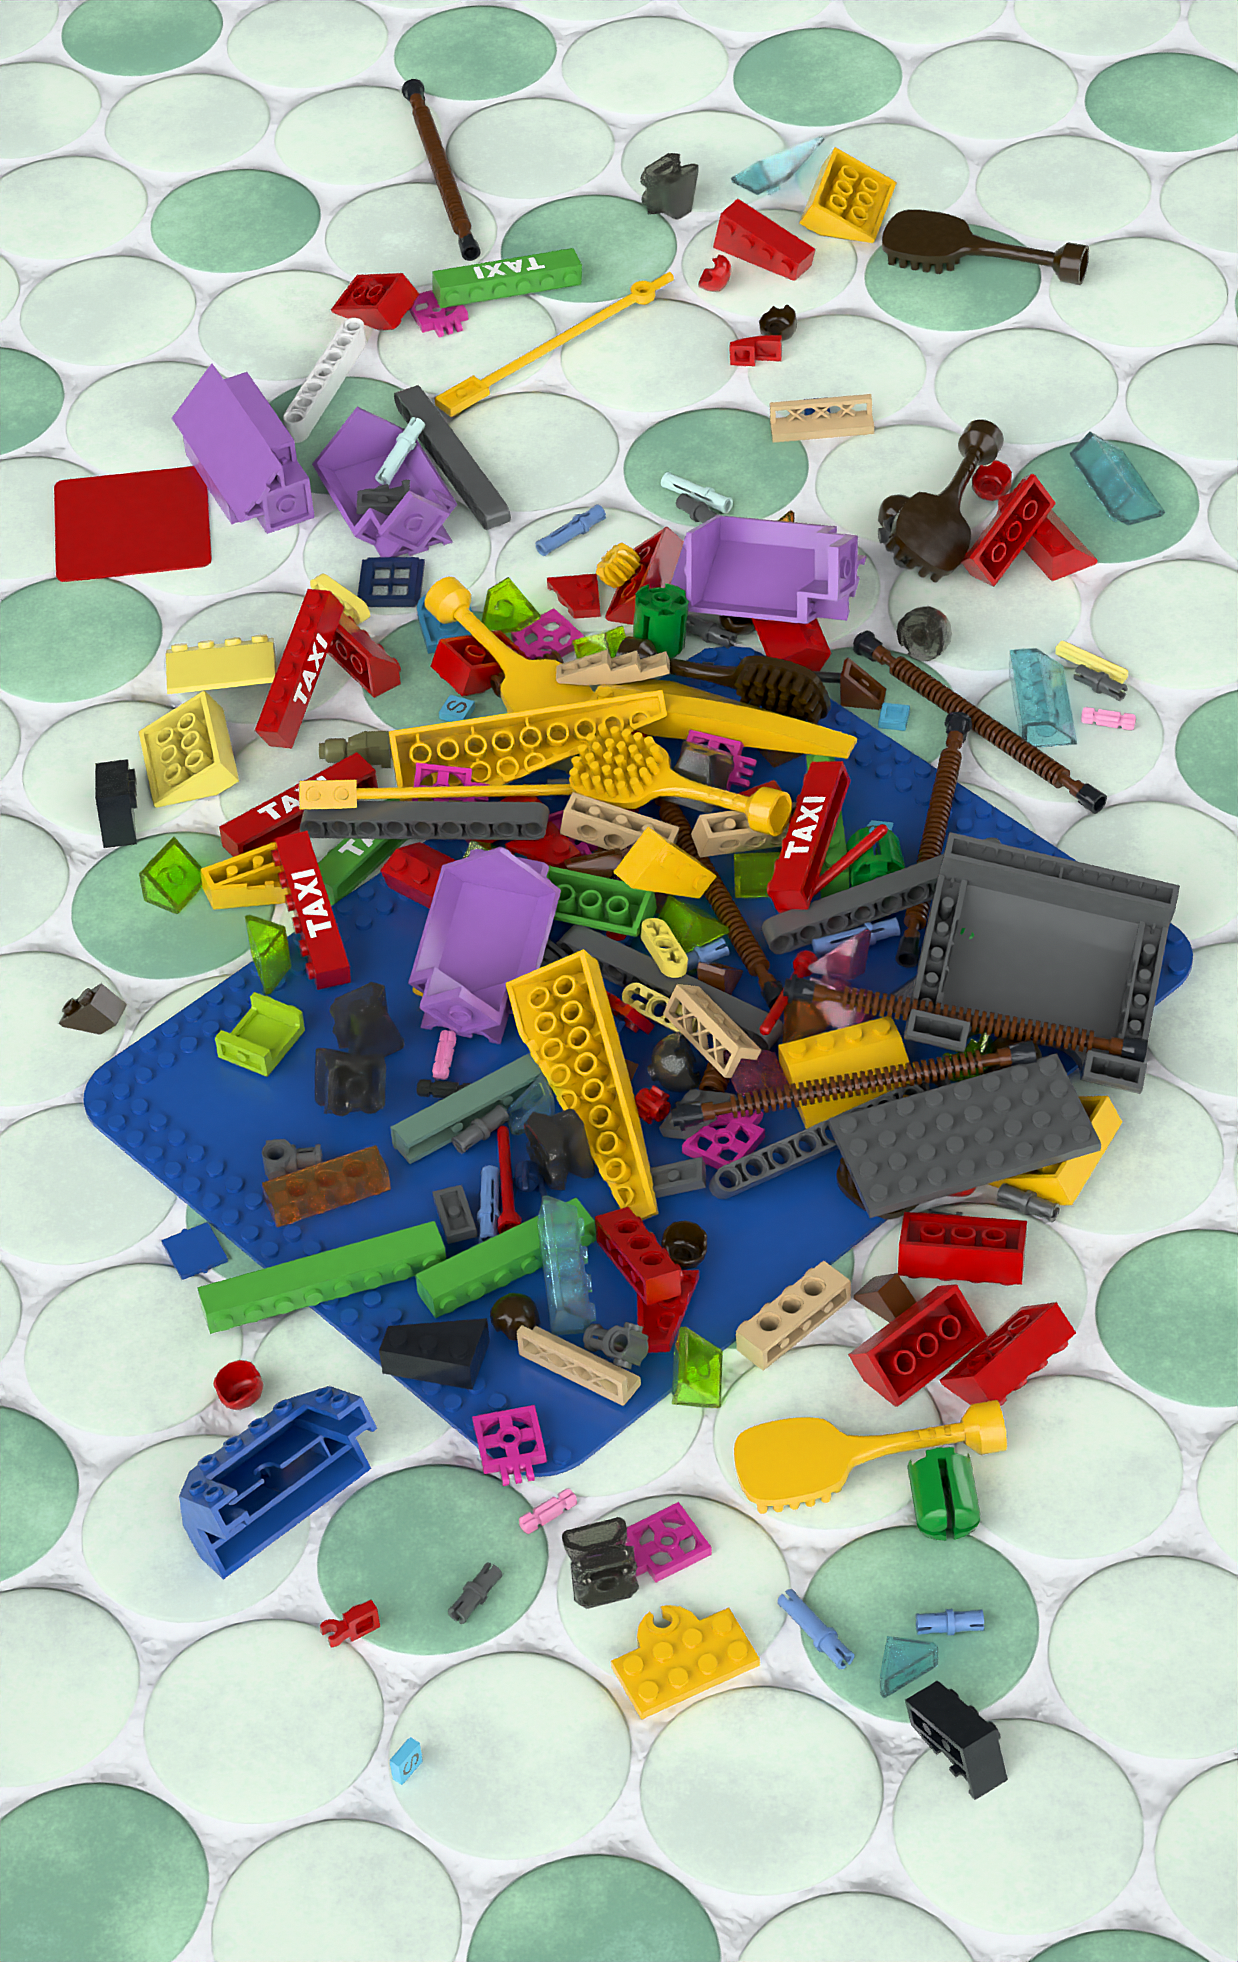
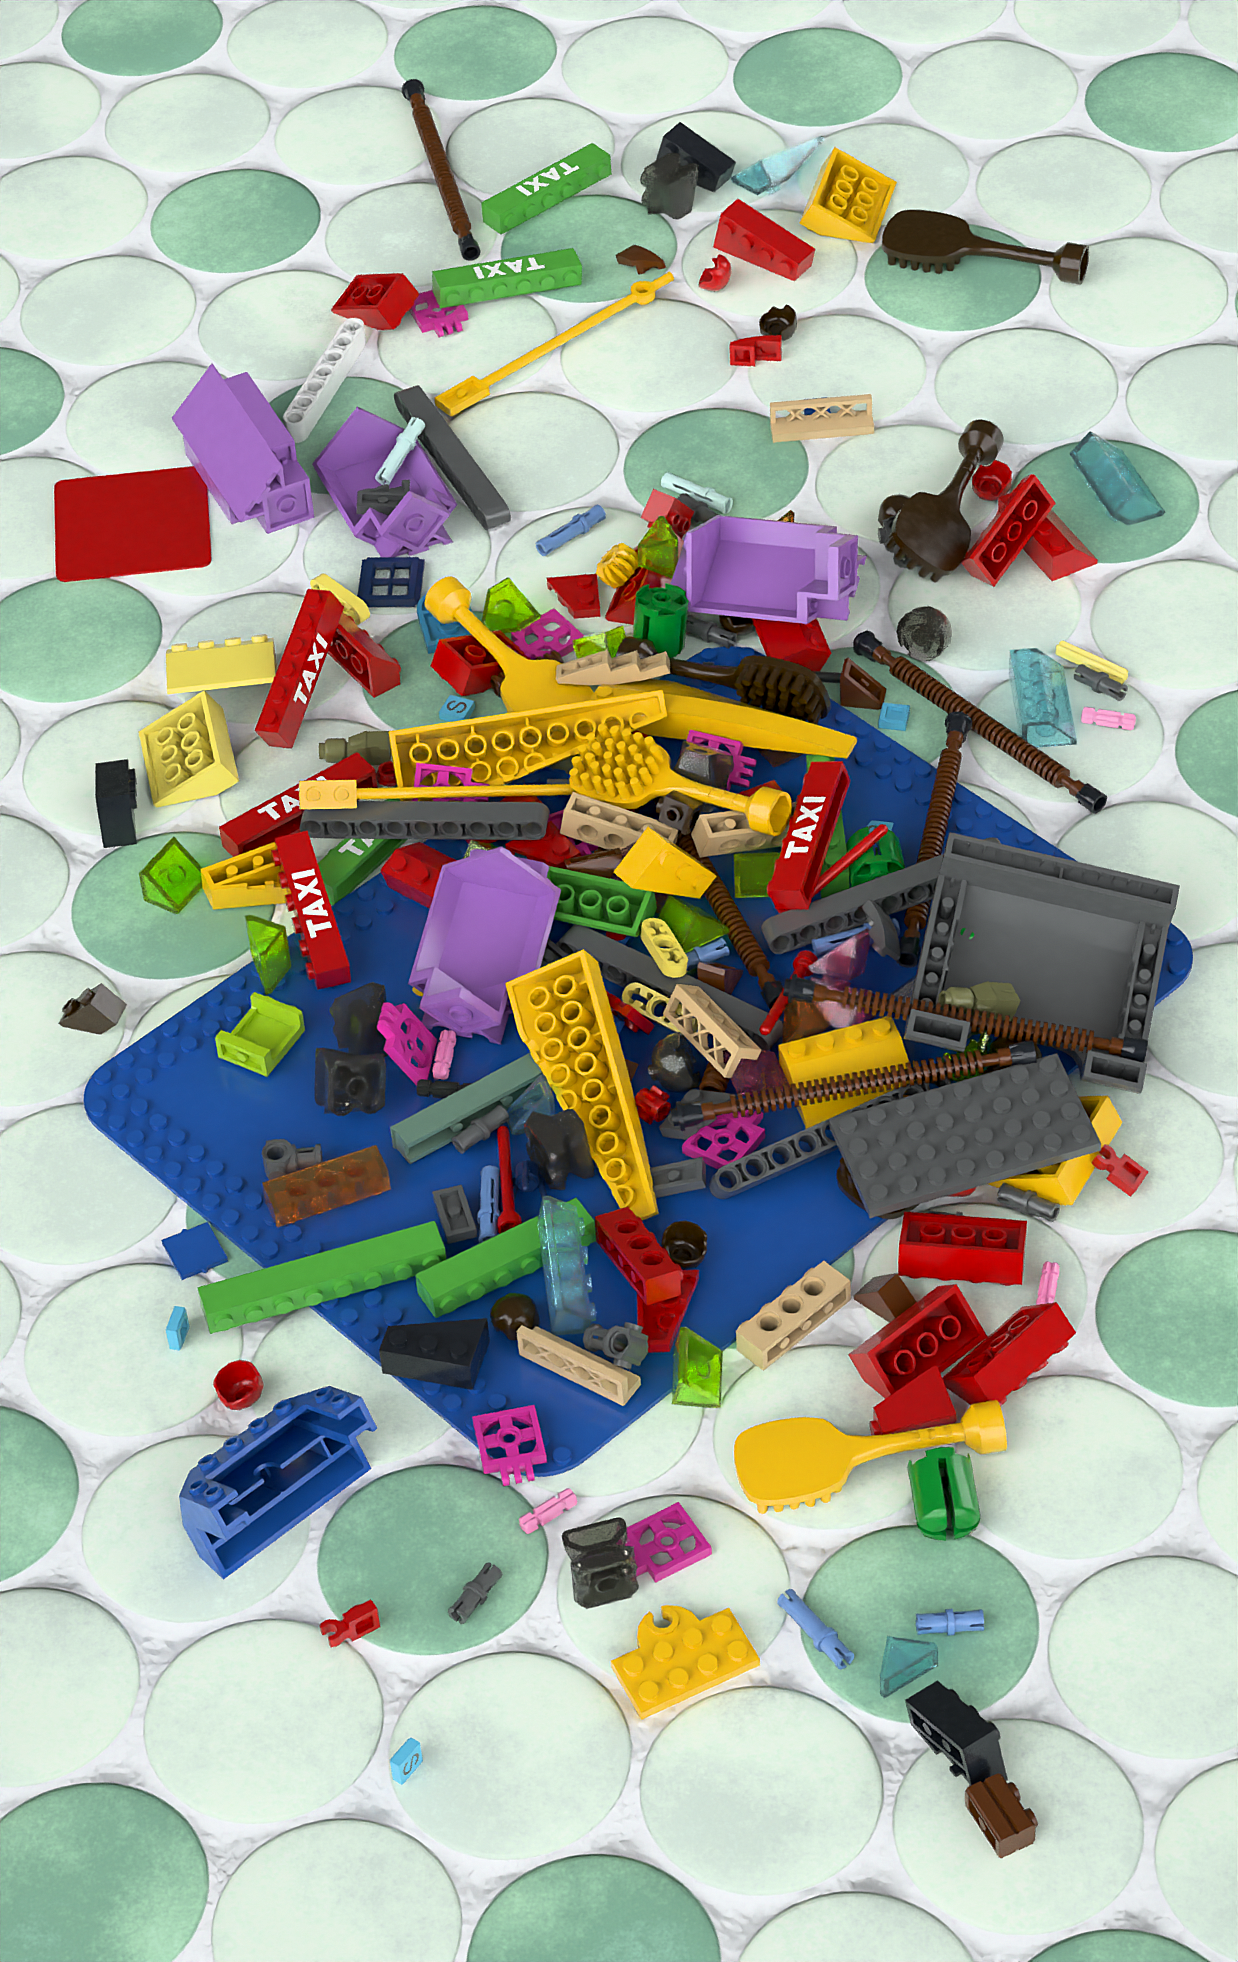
none -> medium azure tile [166,1306,190,1351]
none -> red plate [376,761,397,787]
none -> dark pink piece [377,1002,437,1086]
none -> bright green brick [481,143,612,234]
none -> reddish brown slope [616,245,666,275]
none -> clear neon green slope [638,516,678,578]
none -> red brick [640,489,695,539]
none -> black wedge [653,122,736,192]
none -> dark brown brick [656,790,704,835]
none -> dark grey slope [862,899,901,961]
none -> red slope [869,1366,956,1435]
none -> olive piece [938,981,1021,1022]
none -> reddish brown brick [965,1773,1038,1858]
none -> bright pink axle [1036,1261,1060,1305]
none -> red plate [1091,1144,1149,1197]

